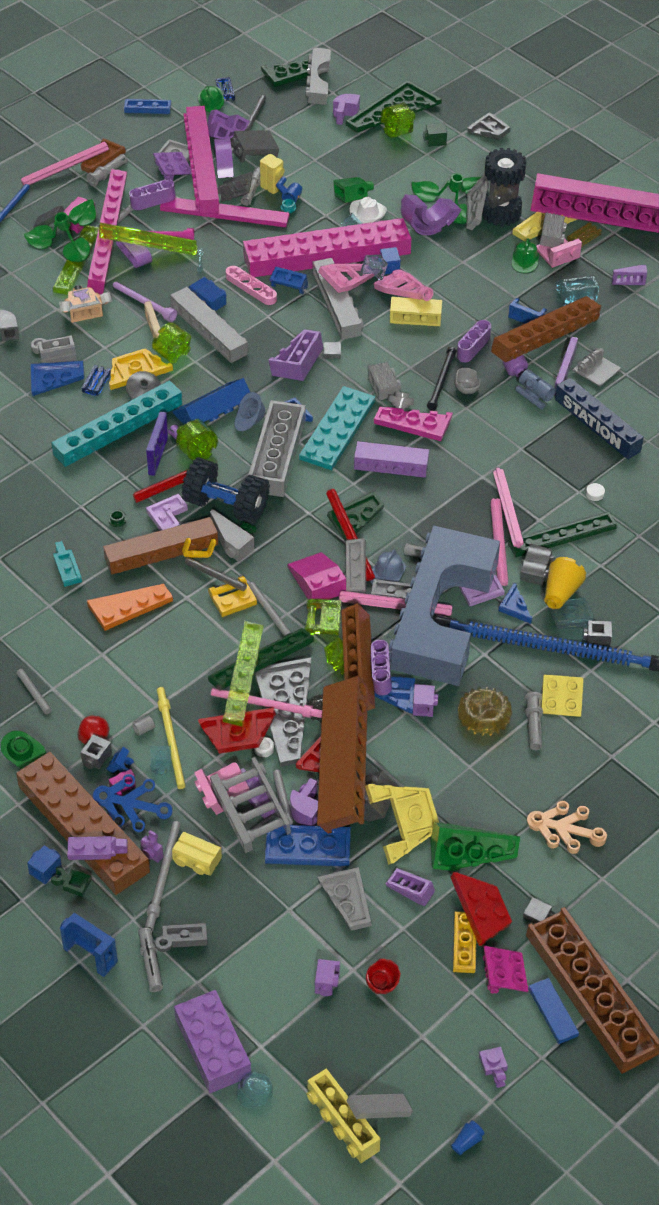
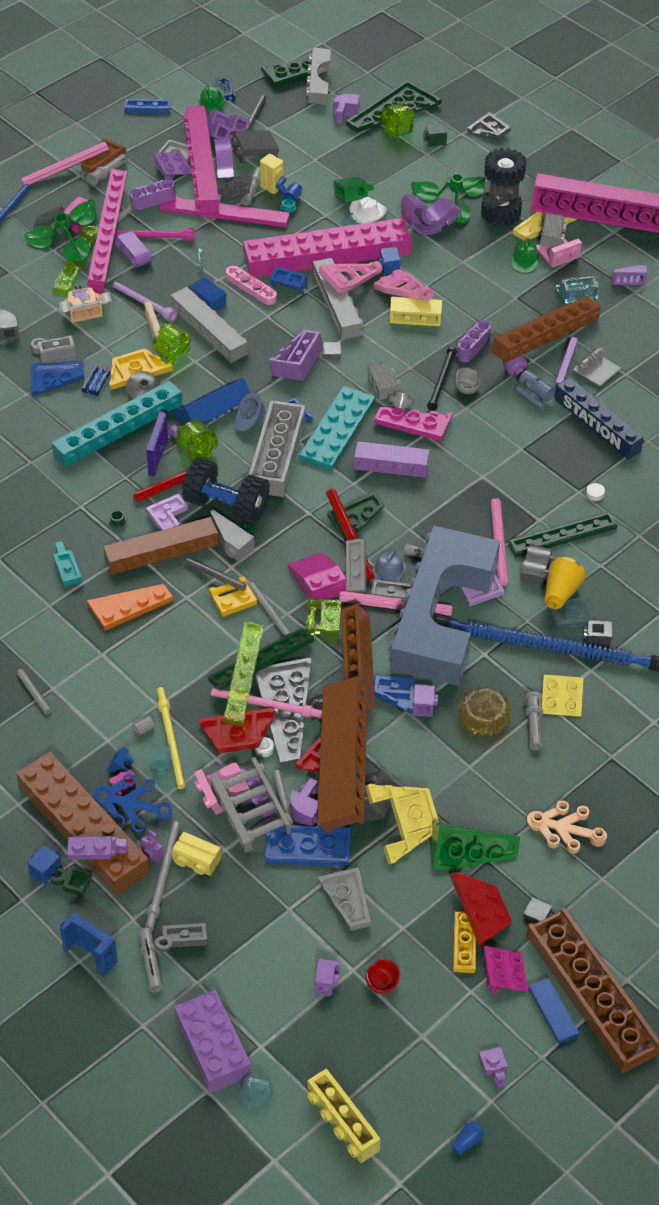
green piece [1,730,47,769] -> none
red hair [77,715,110,745] -> none
flat silver brick [81,735,112,769] -> none
clear neon green tile [99,222,197,256] -> none
yellow piece [182,538,216,558] -> none
clear neon green plate [324,638,344,675] -> none
light grey tile [346,1094,413,1119] -> none
clear light blue panel [361,254,388,280] -> none
medium lavender beam [371,640,392,695] -> none
medium lavender slope [386,868,435,906] -> none
light grey wing [466,174,489,230] -> none
bright pink axle [493,468,524,548] -> none
blue tile [498,583,532,624] -> none
blue hinge [508,298,547,324] -> none
clear yellow tile [567,222,602,247] -> none

